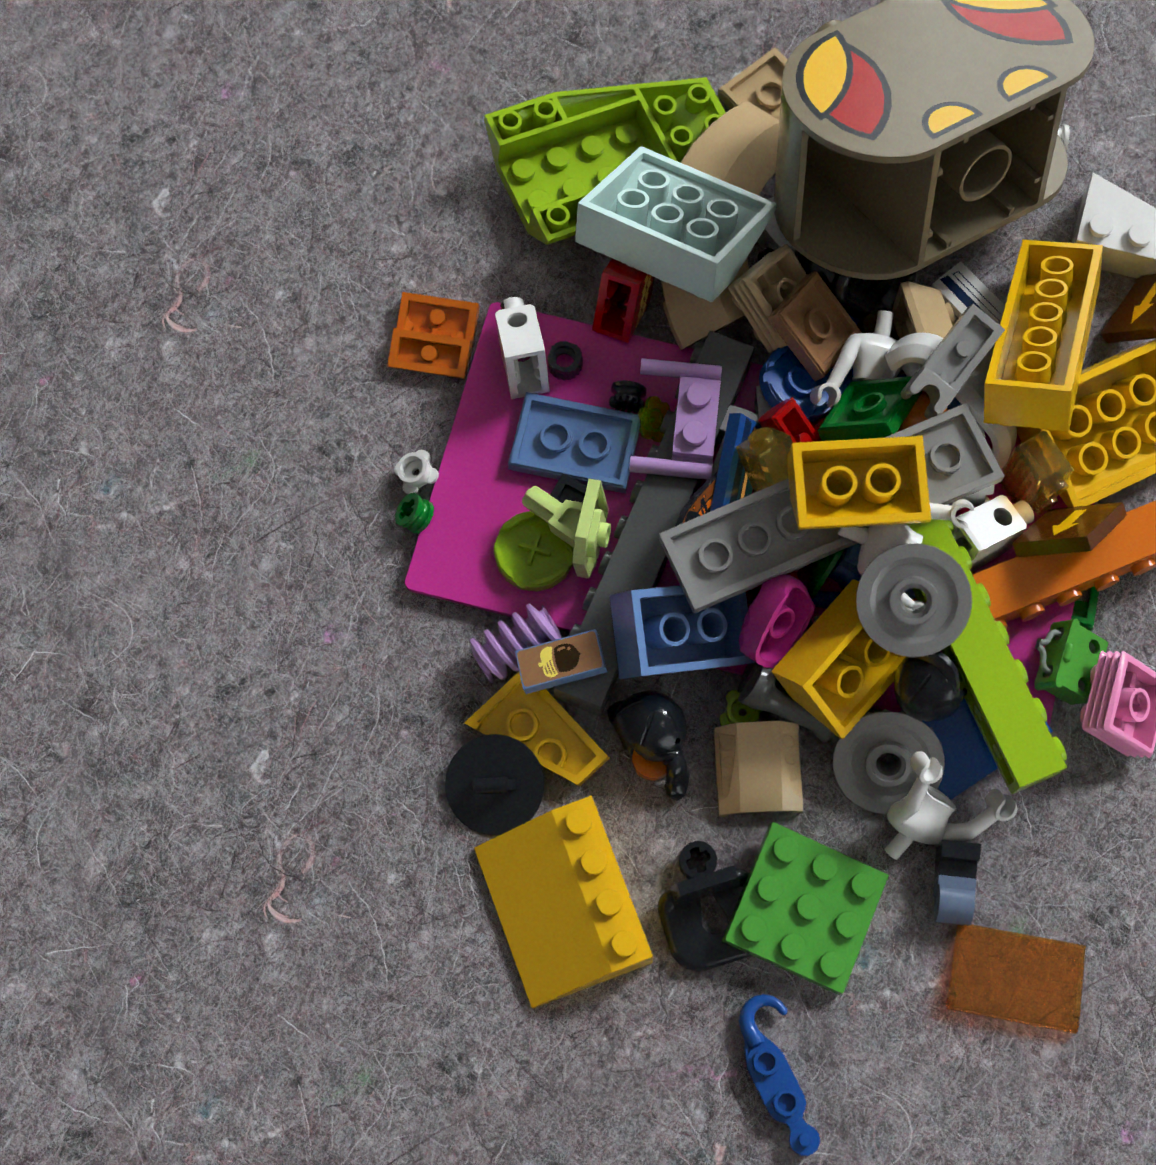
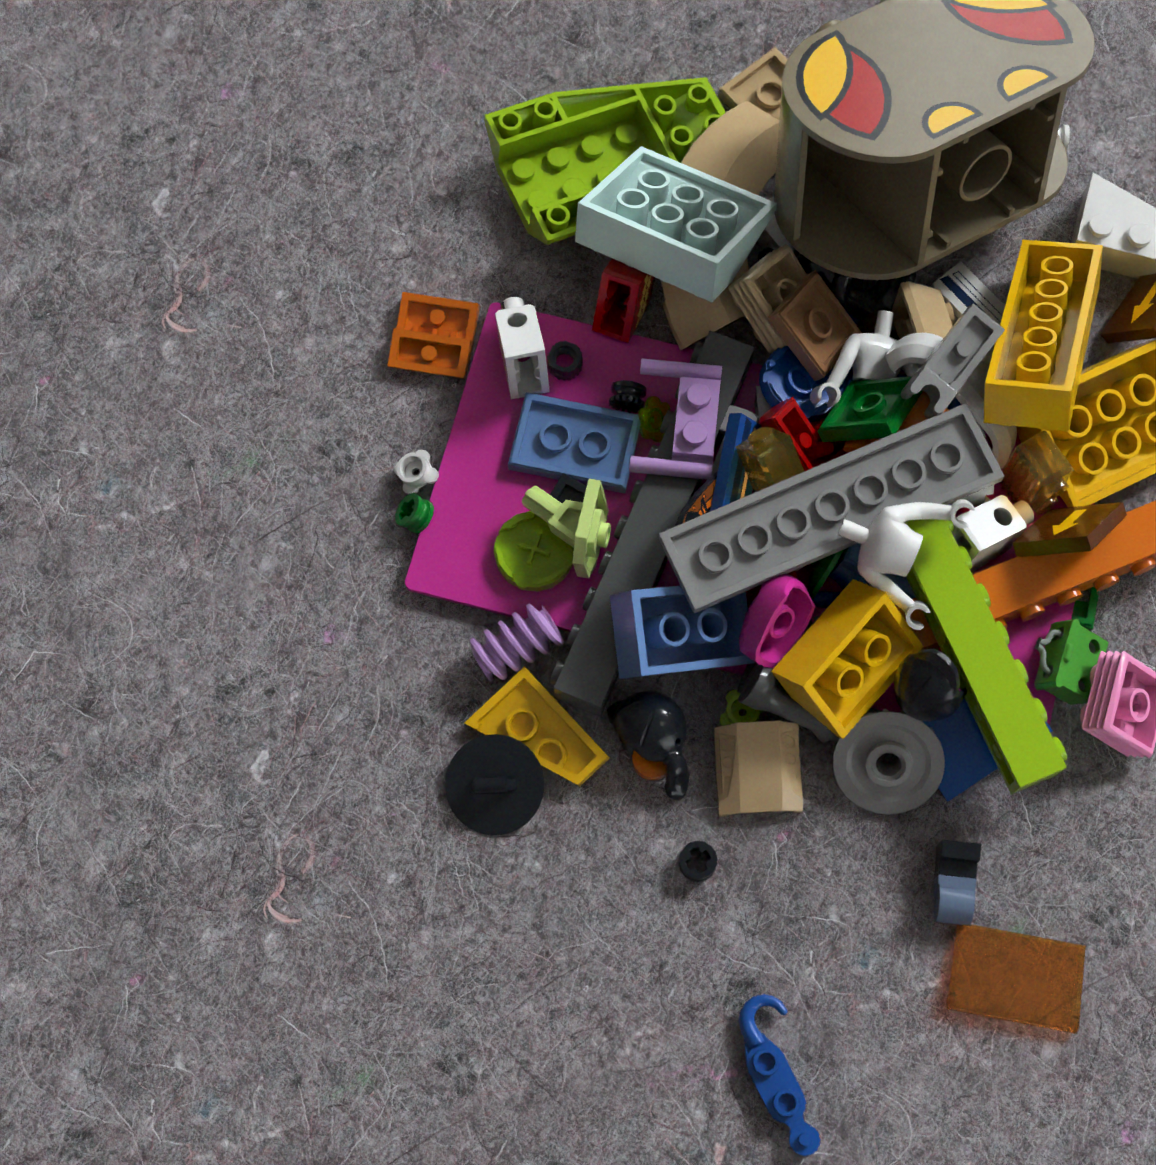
yellow slope [474,795,653,1009] -> none
tile [515,629,607,694] -> none
black piece [657,865,752,971] -> none
bright green plate [722,822,889,995] -> none
yellow slope [787,436,931,530] -> none
light grey gear [856,543,972,657] -> none
white piece [885,751,1017,860] -> none

